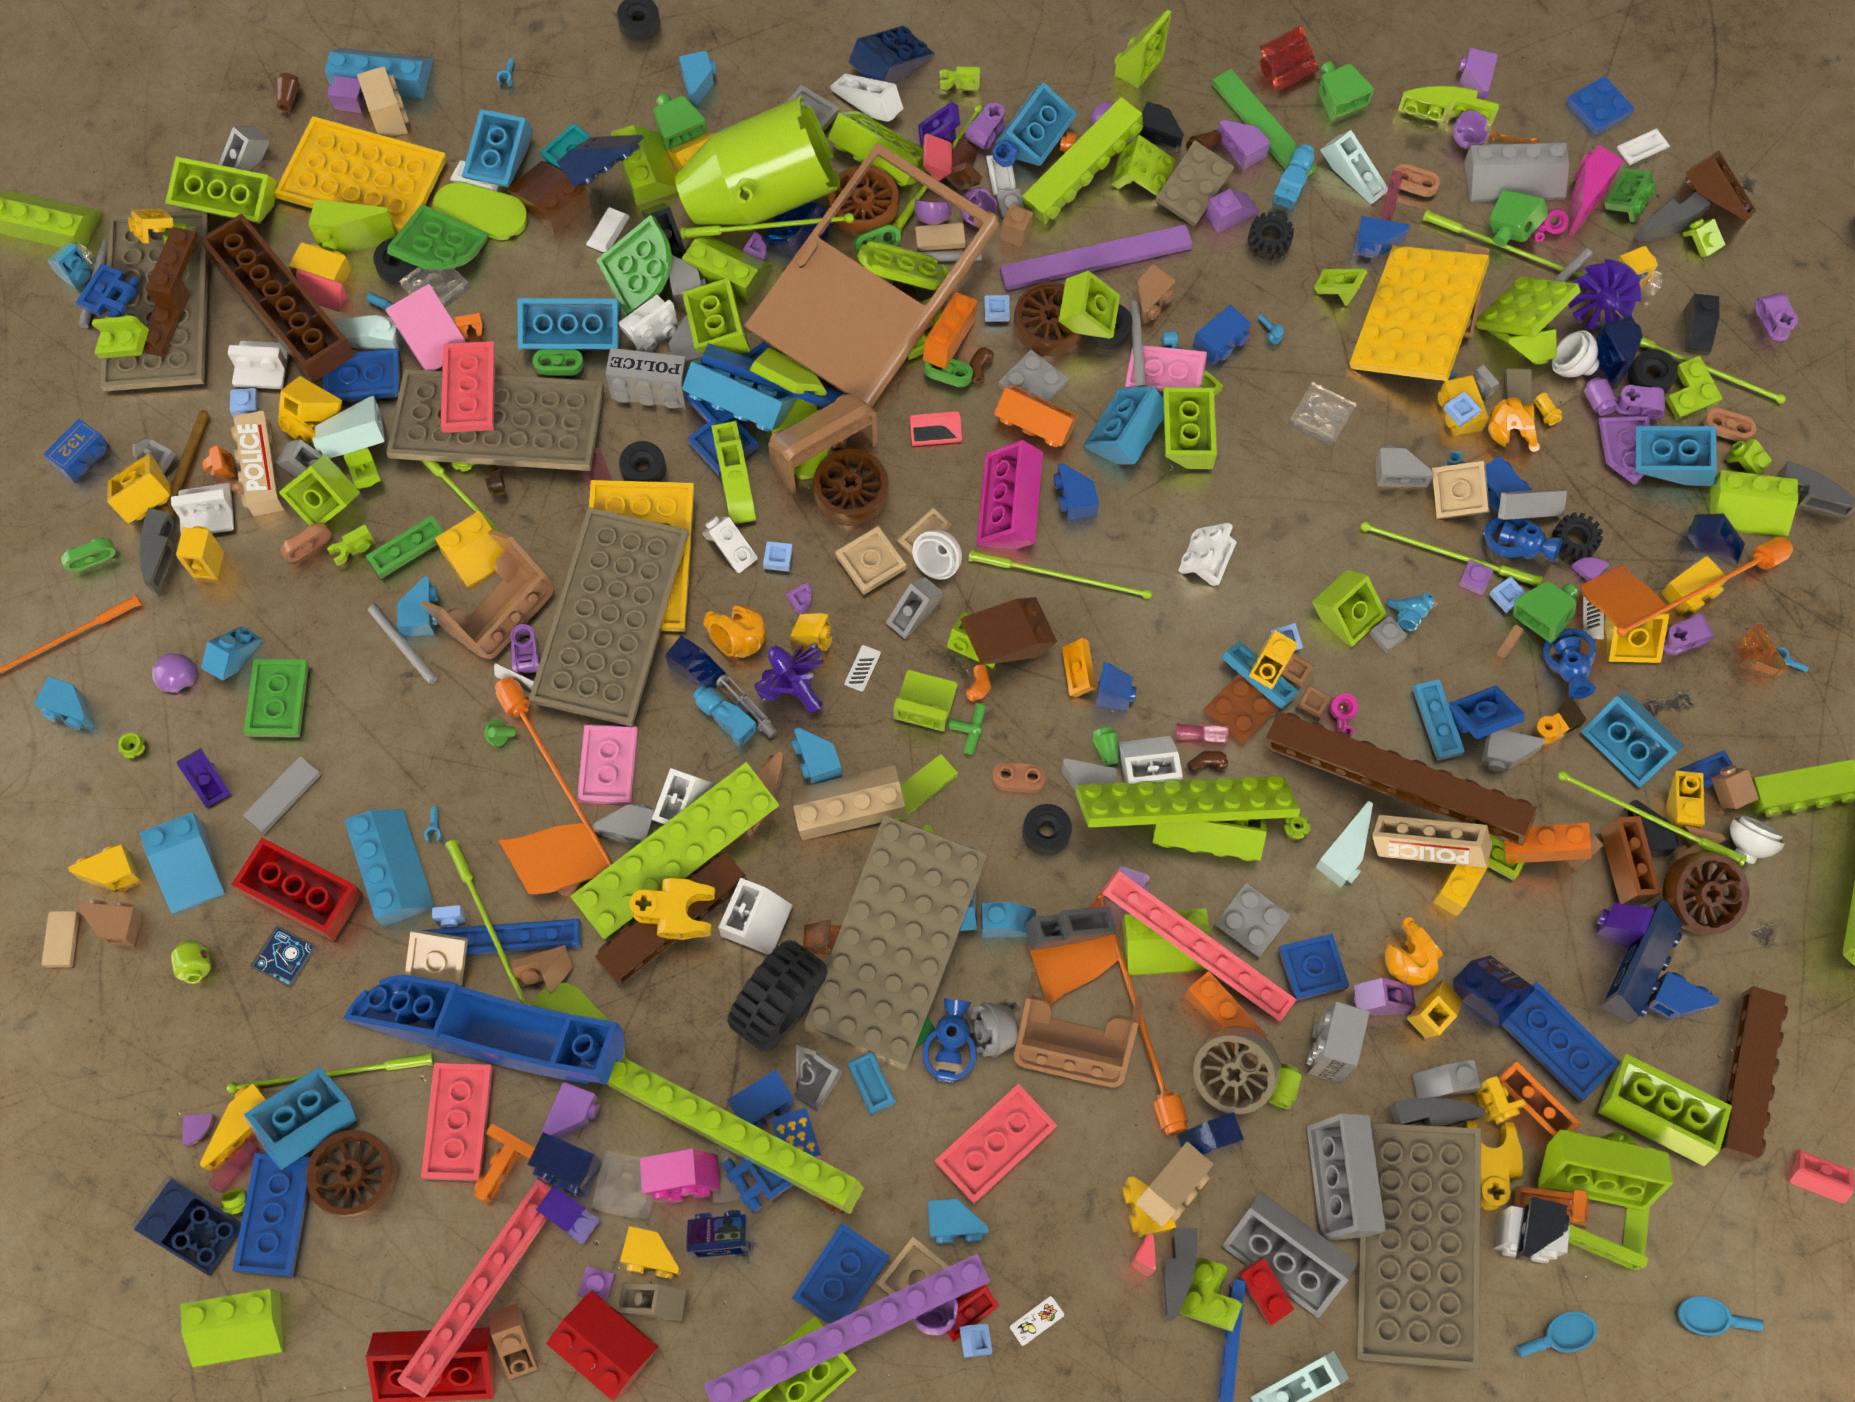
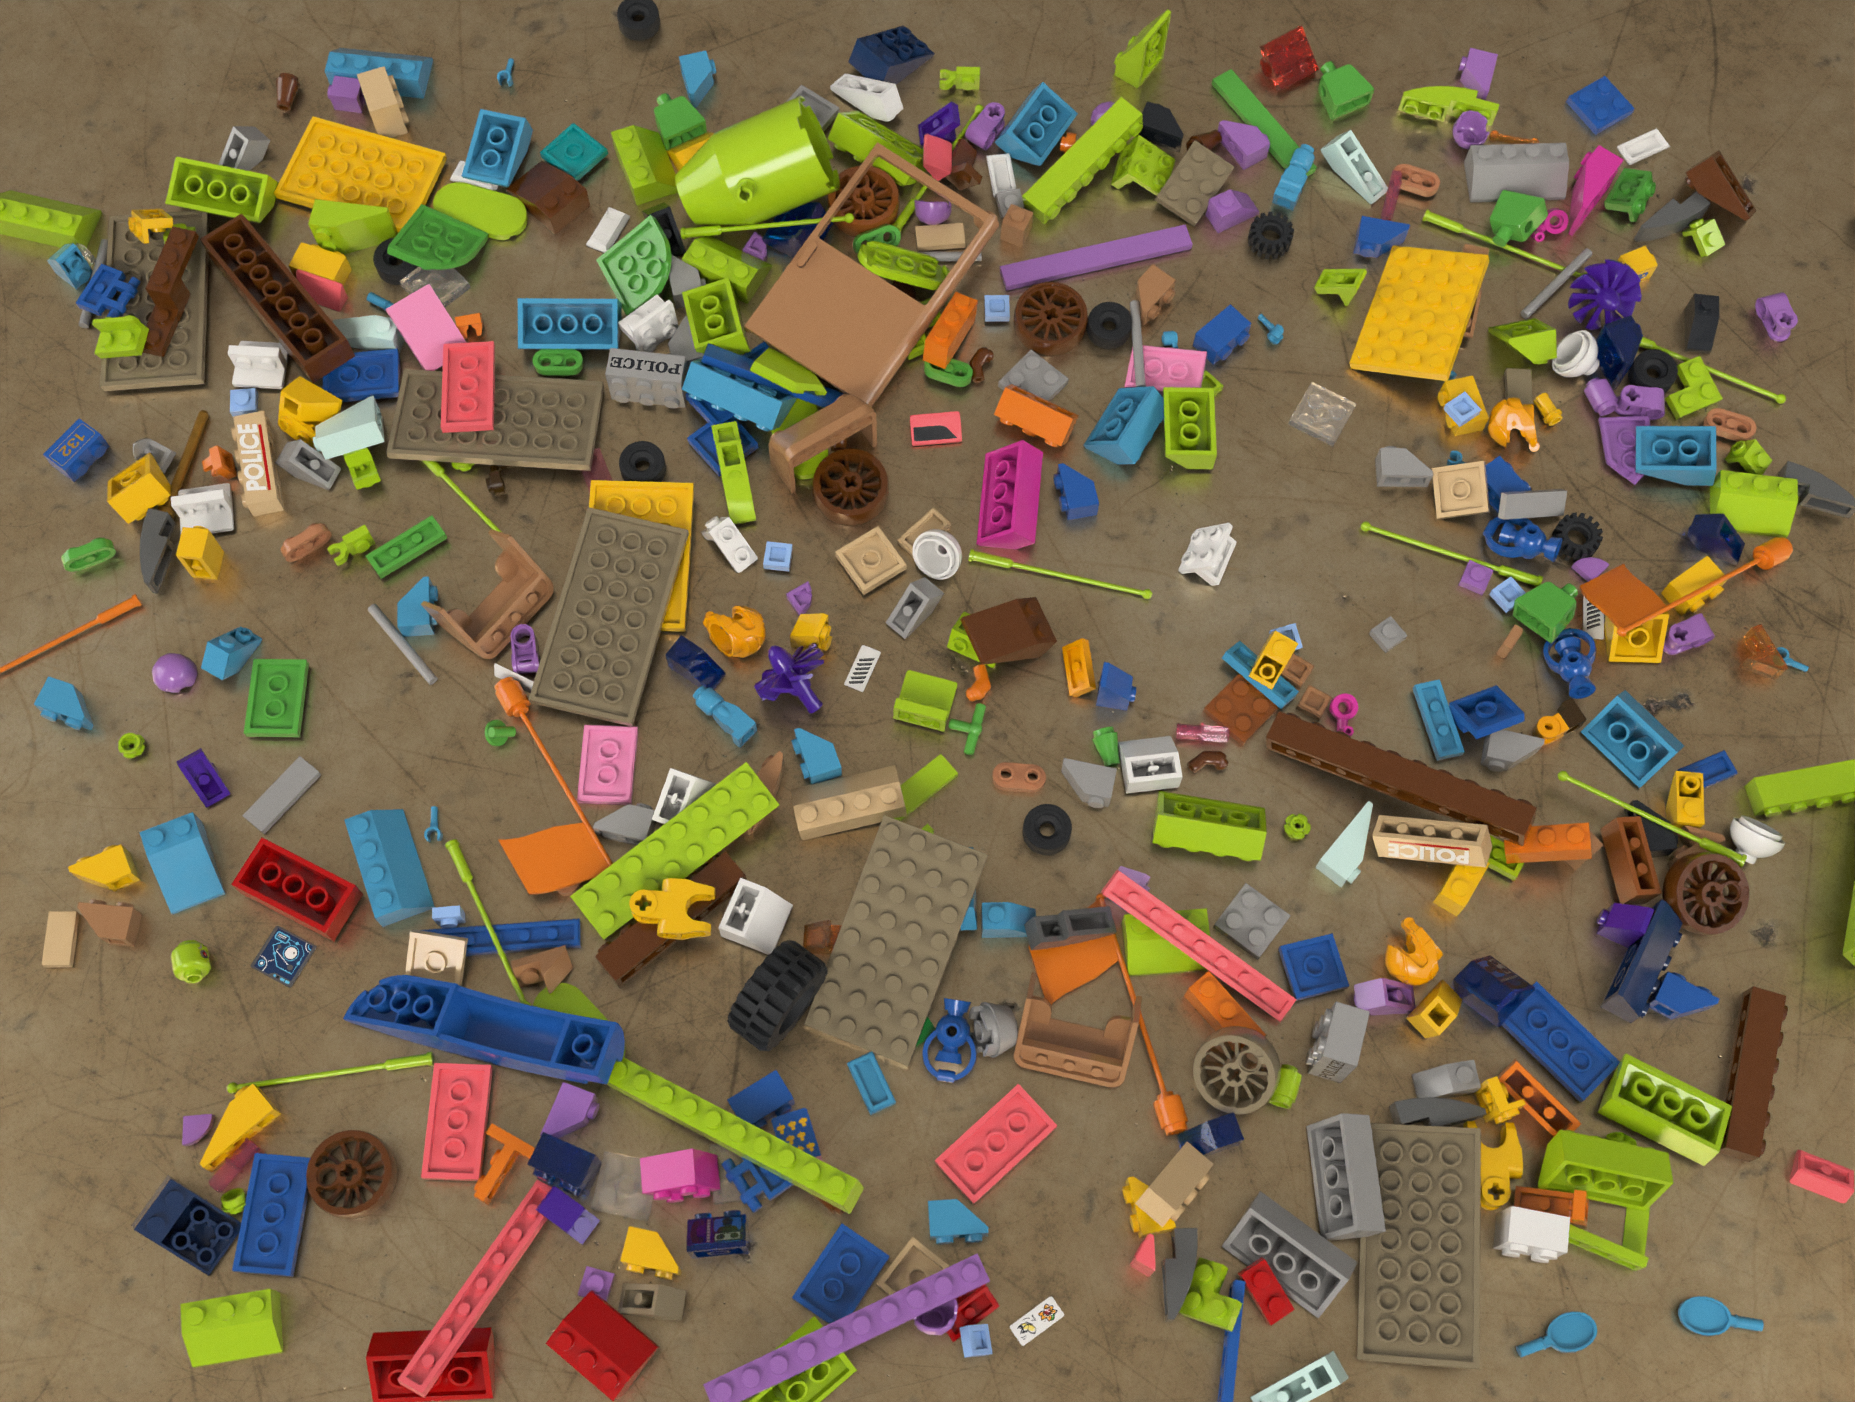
dark azure slope [244,1066,356,1170] -> none
lime slope [279,454,360,525] -> none
yellow slope [435,511,504,589] -> none
medium nougat slope [489,1303,538,1380] -> none
dark blue slope [557,135,644,187] -> none
light grey piece [716,674,777,738] -> none
light grey slope [794,1045,842,1111] -> none
medium lavender hair [960,187,997,227] -> none
blue piece [992,140,1019,167] -> none
lime slope [1059,271,1120,339] -> none
lime plate [1076,775,1300,827] -> none
lime slope [1312,570,1387,647] -> none
dark azure animal [1386,593,1438,631] -> none
light grey plate [1473,365,1499,400] -> none
lime plate [1476,277,1581,337] -> none
black slope [1516,1197,1570,1261] -> none
clear tile [1643,271,1664,297] -> none
medium nougat brick [1711,765,1759,809] -> none

